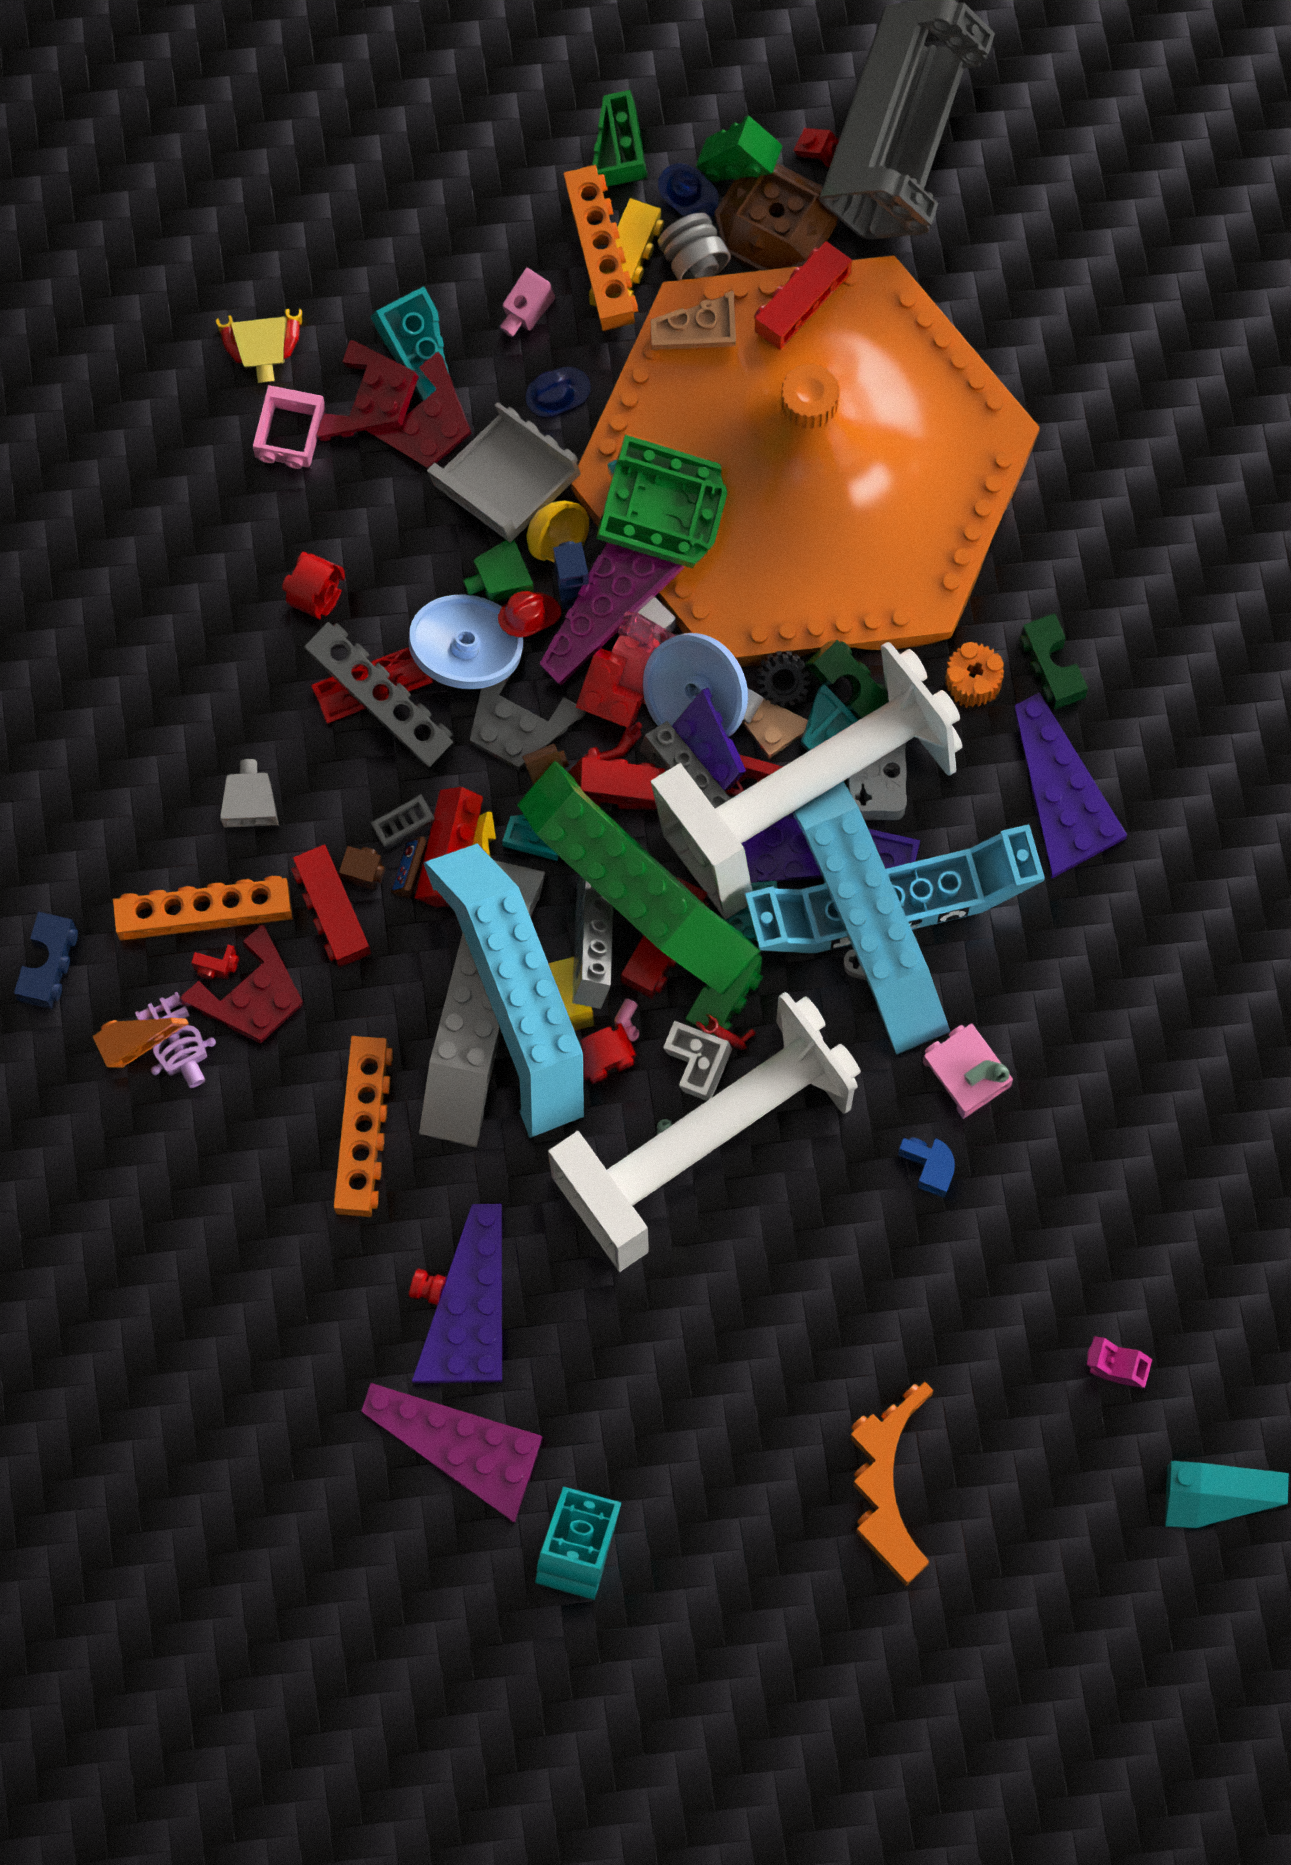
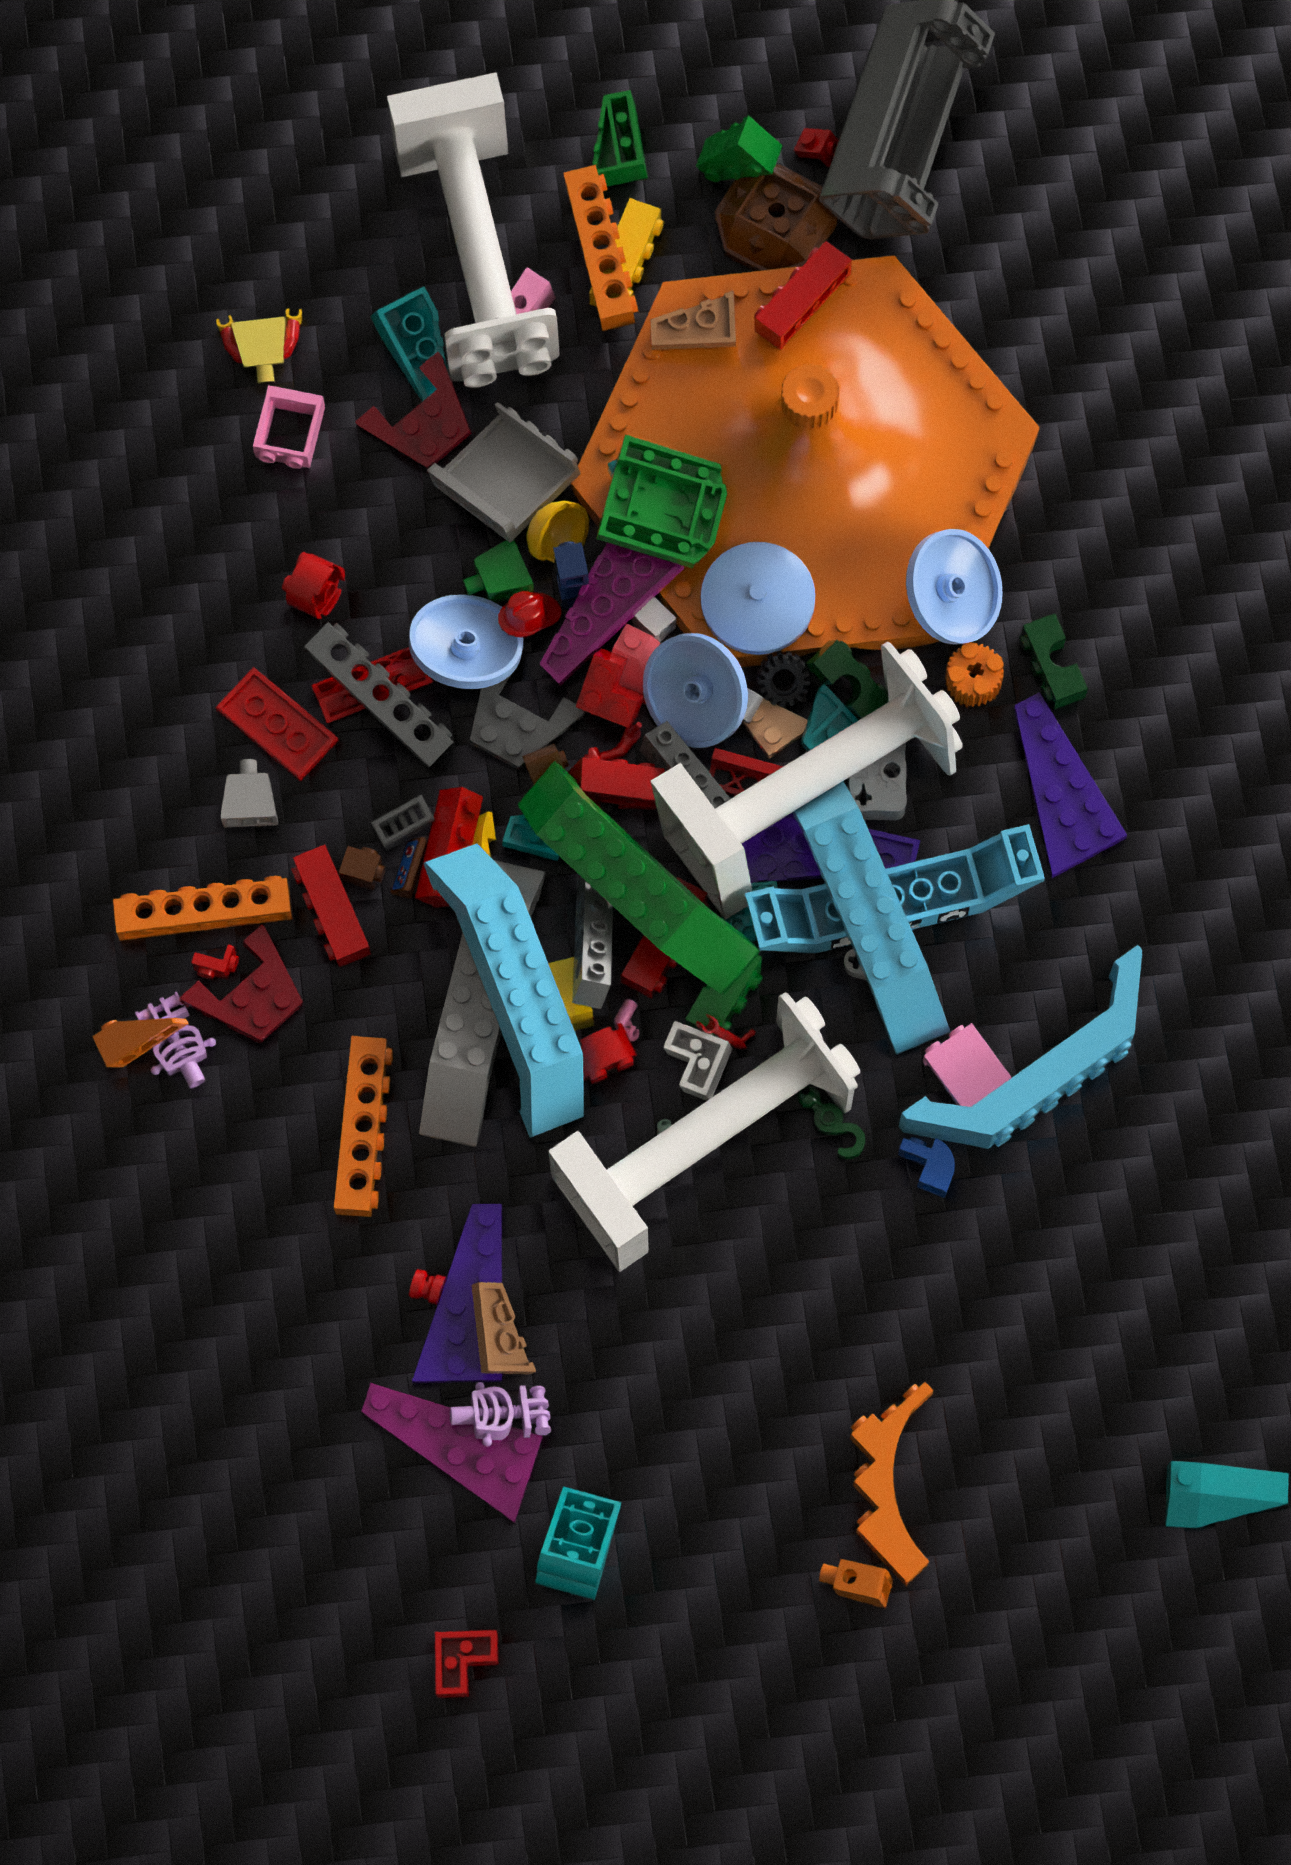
dark blue arch [14,911,78,1009] -> none
dark red wing [316,340,419,441] -> none
clear blue piece [526,366,591,417] -> none
clear pink piece [618,612,676,654] -> none
clear blue piece [658,163,719,217] -> none
light grey wheel [658,213,730,280] -> none
dark purple wing [672,688,746,791] -> none
sand green arm [964,1060,1010,1087] -> none
dark pink brick [1087,1336,1152,1388] -> none
none -> red tile [215,667,339,781]
none -> white piece [387,73,559,388]
none -> red brick [435,1630,499,1698]
none -> lavender torso [450,1382,551,1447]
none -> medium nougat wing [472,1282,536,1374]
none -> light blue dish [701,542,815,655]
none -> dark green piece [797,1086,865,1159]
none -> orange torso [819,1559,893,1609]
none -> medium azure slope [899,945,1142,1149]
none -> light blue dish [906,529,1002,645]

